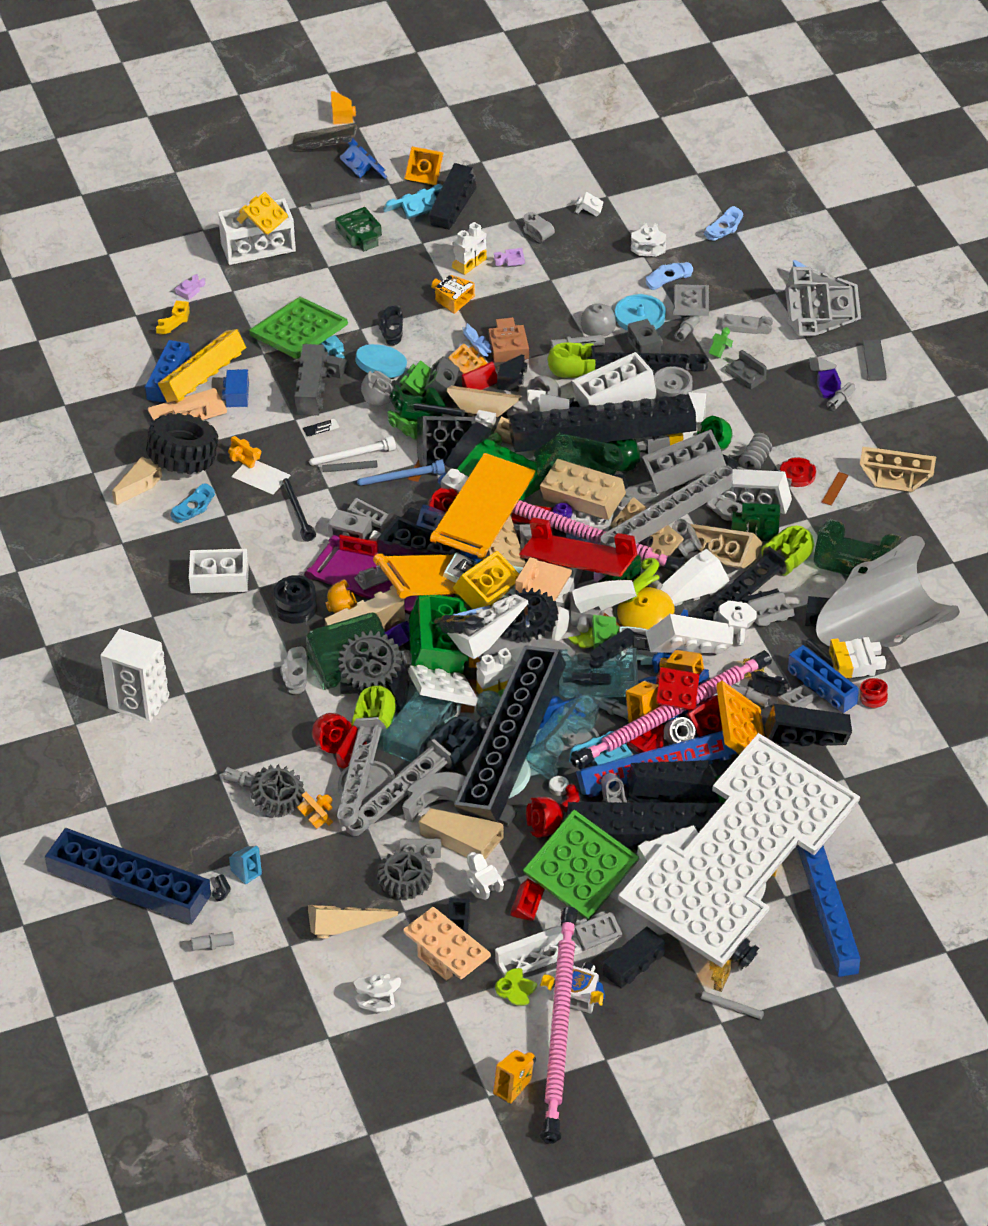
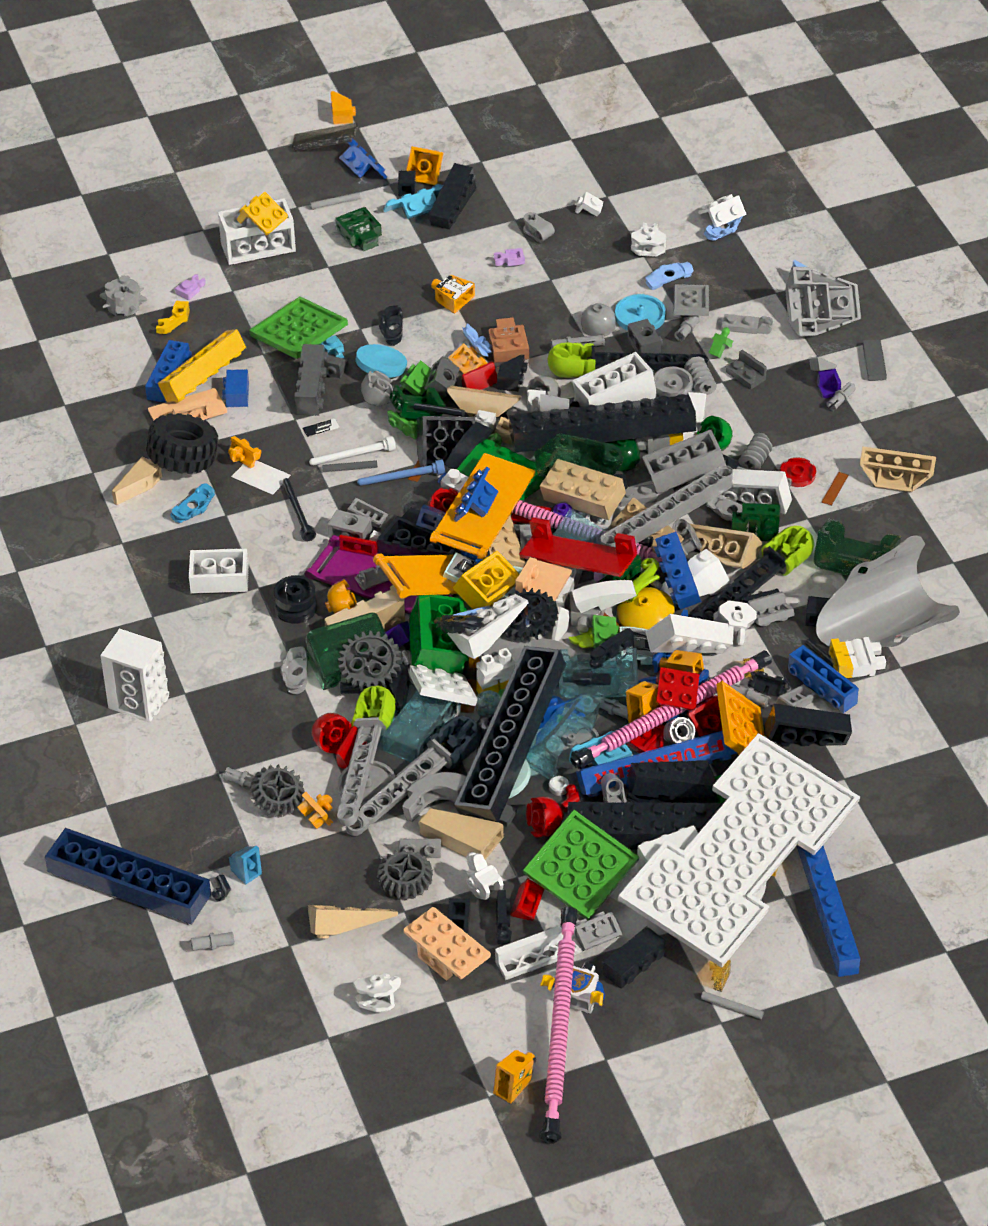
white hips [452,222,487,275] -> none
lime plate [495,968,537,1006] -> none
black wheel [728,937,759,970] -> none
red wheel [860,678,888,708] -> none
none -> light grey brick [100,275,147,316]
none -> black brick [398,170,416,196]
none -> blue bracket [453,467,498,522]
none -> black hinge [496,890,512,945]
none -> clear light blue piece [553,509,608,545]
none -> blue brick [654,531,702,610]
none -> light grey piece [684,357,717,395]
none -> white bracket [698,194,746,228]

